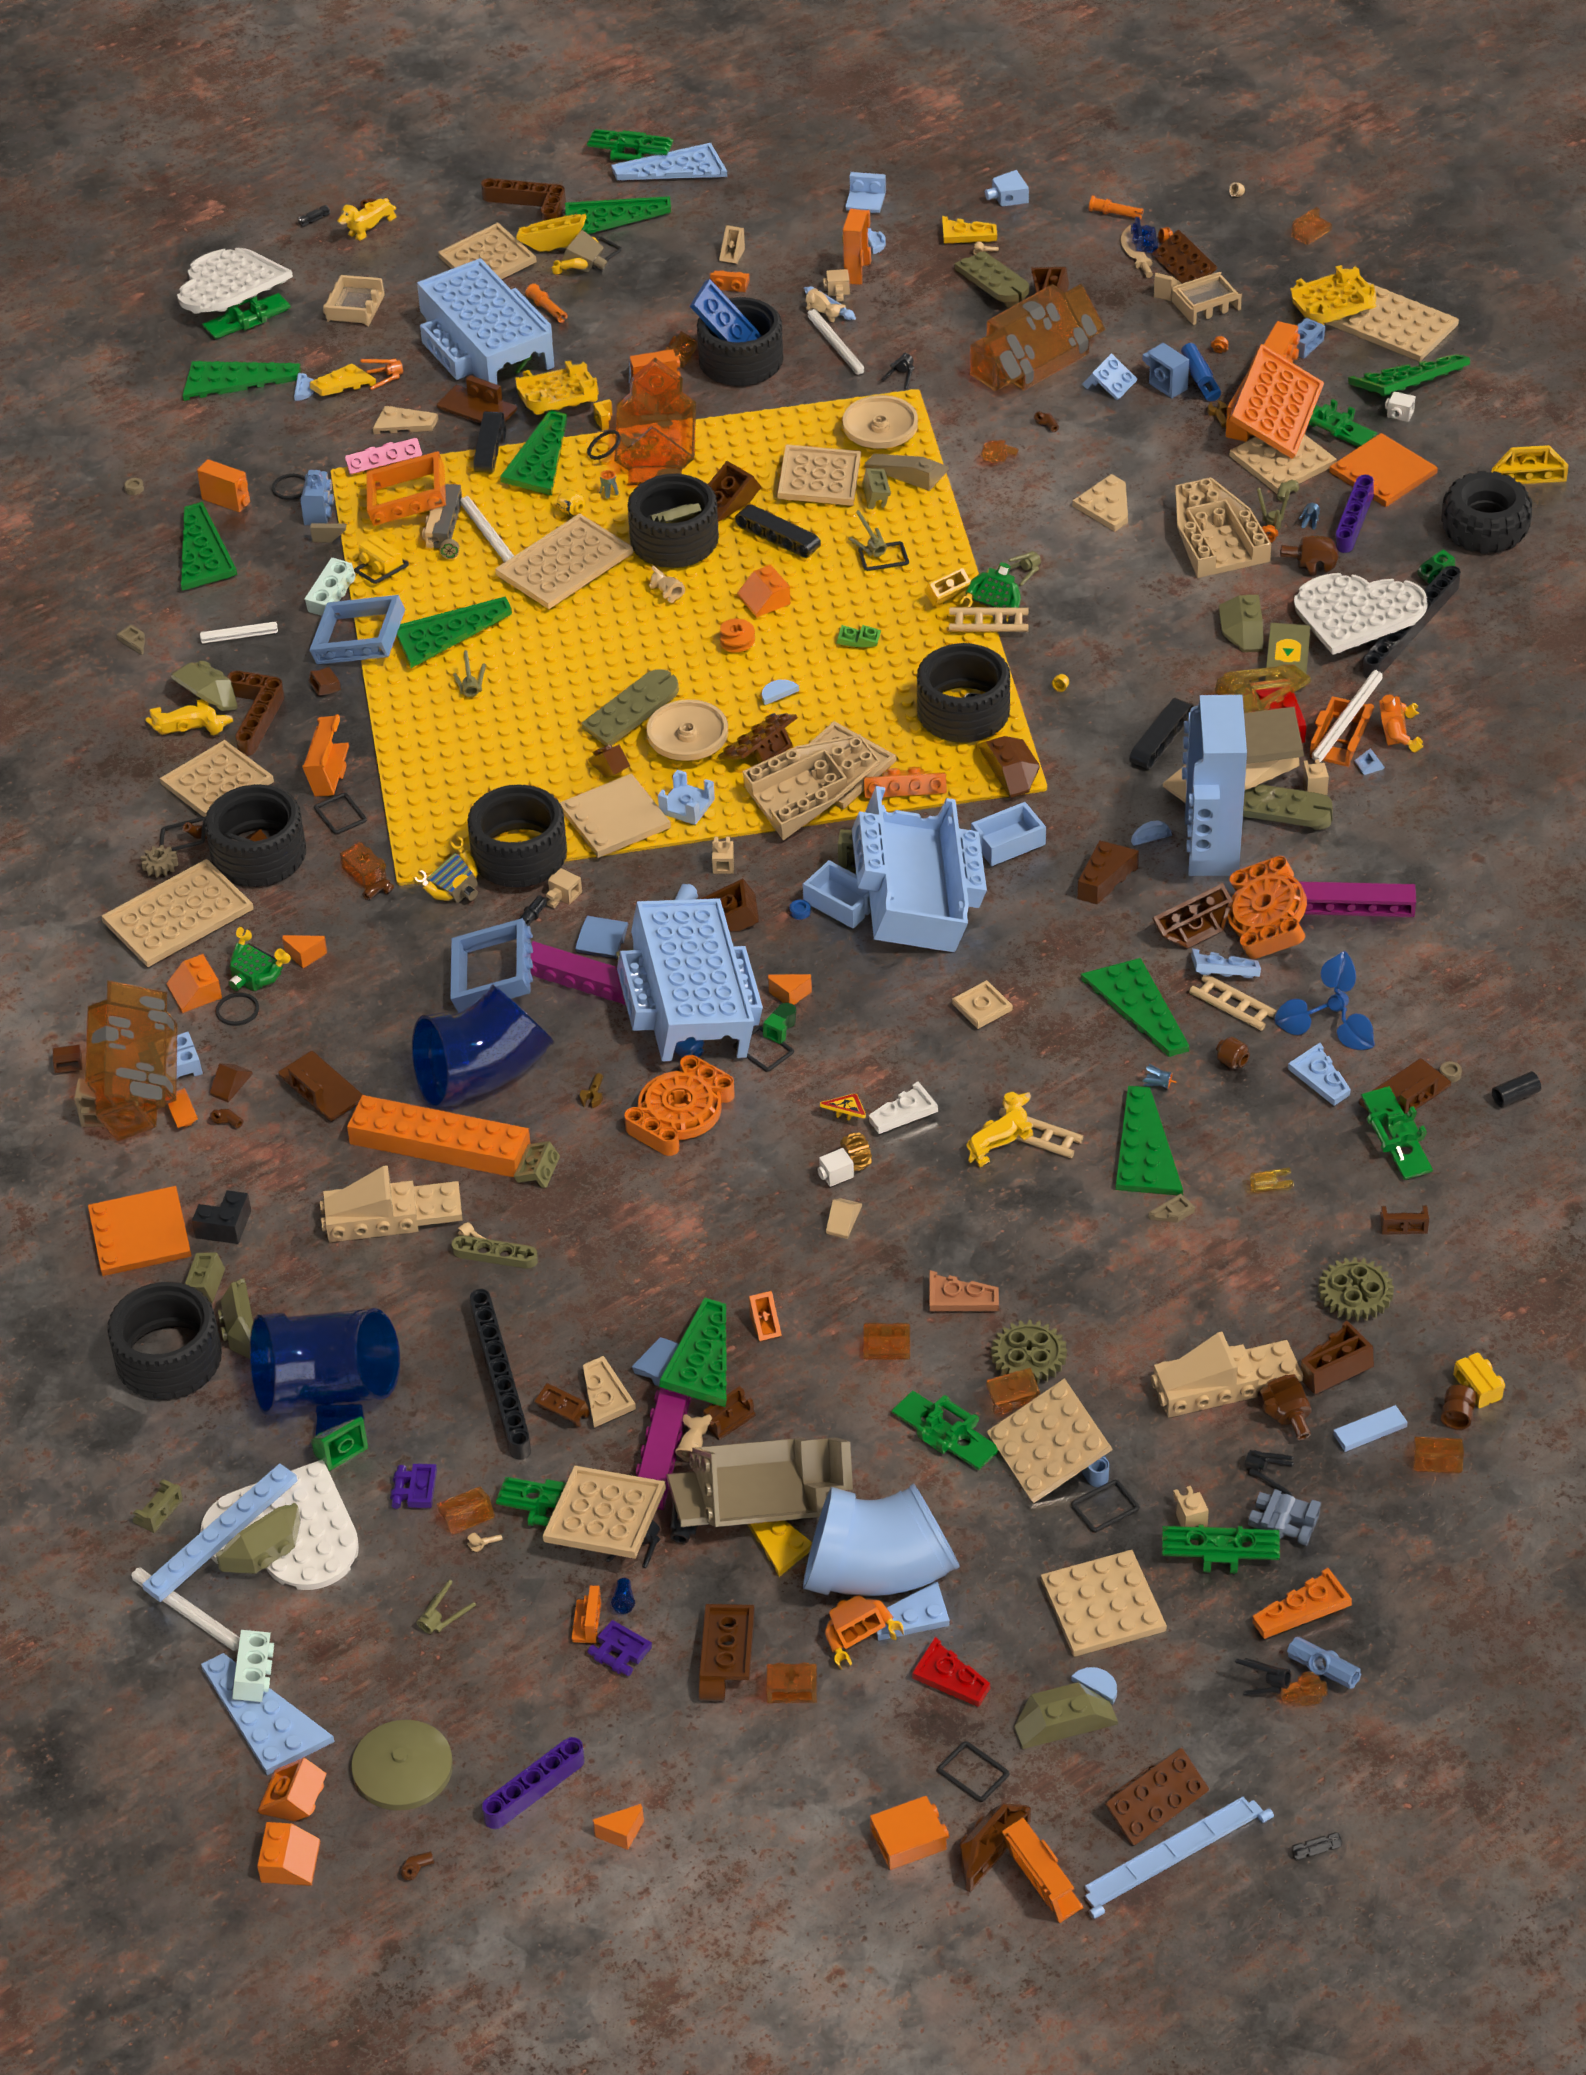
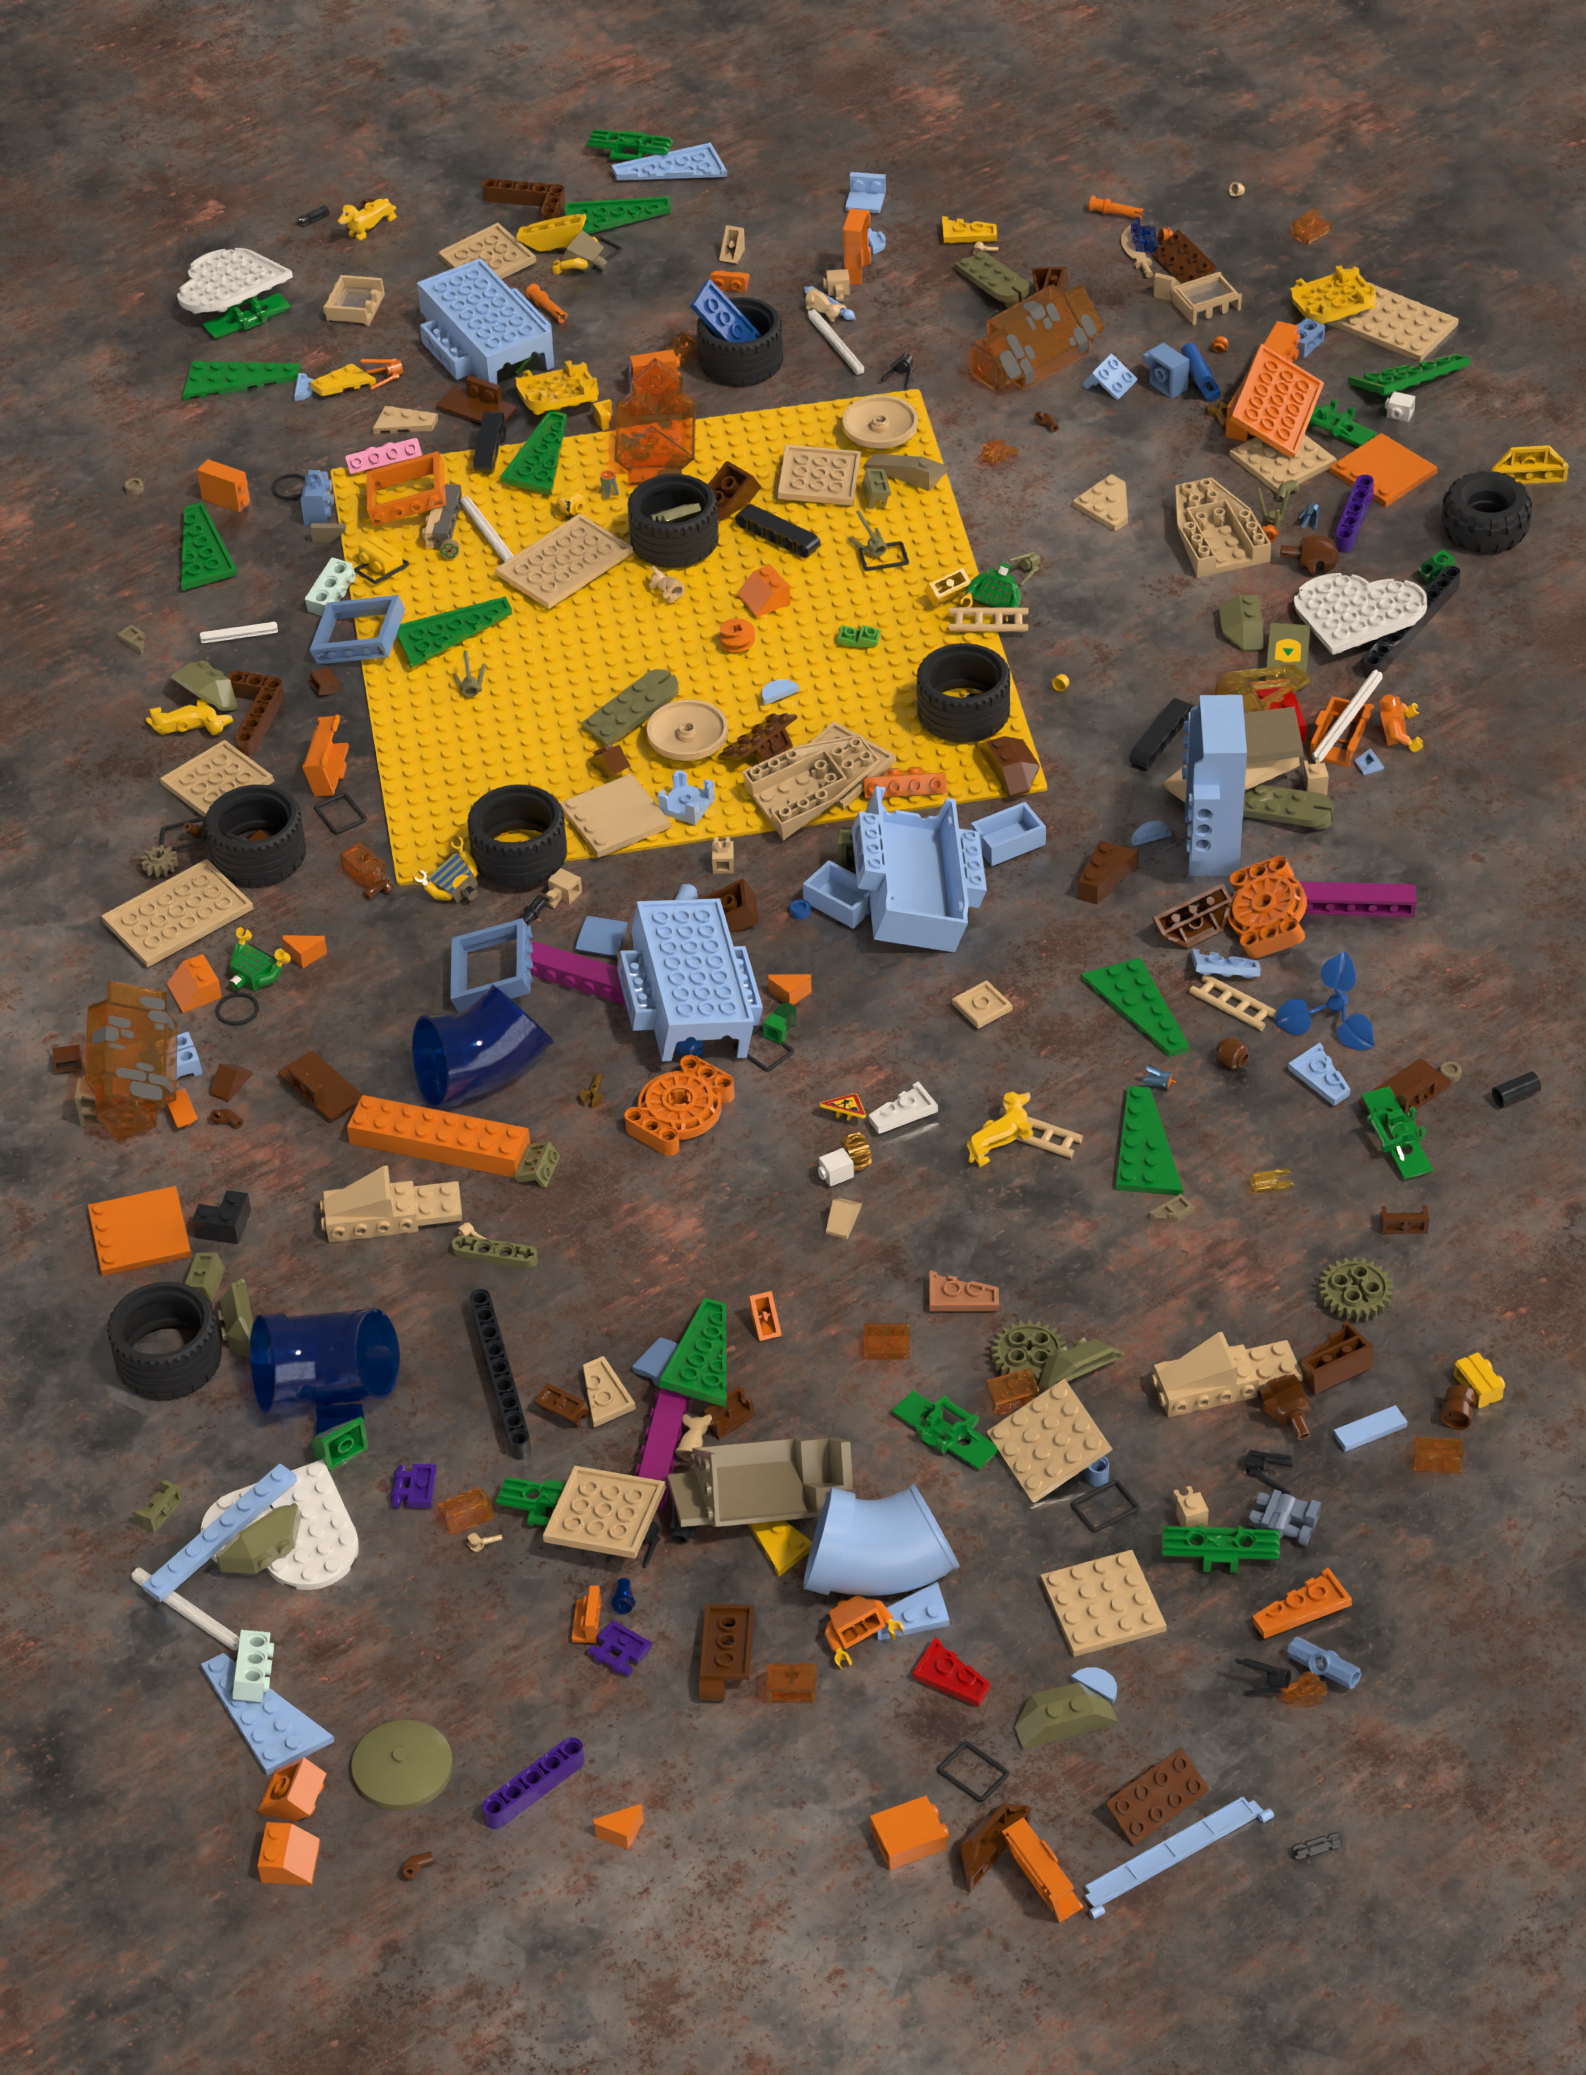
olive plant [417,1580,476,1634] -> none
black piece [587,430,621,460] -> none
light blue torso [985,170,1029,206] -> none
none -> olive wedge [1038,1337,1125,1393]

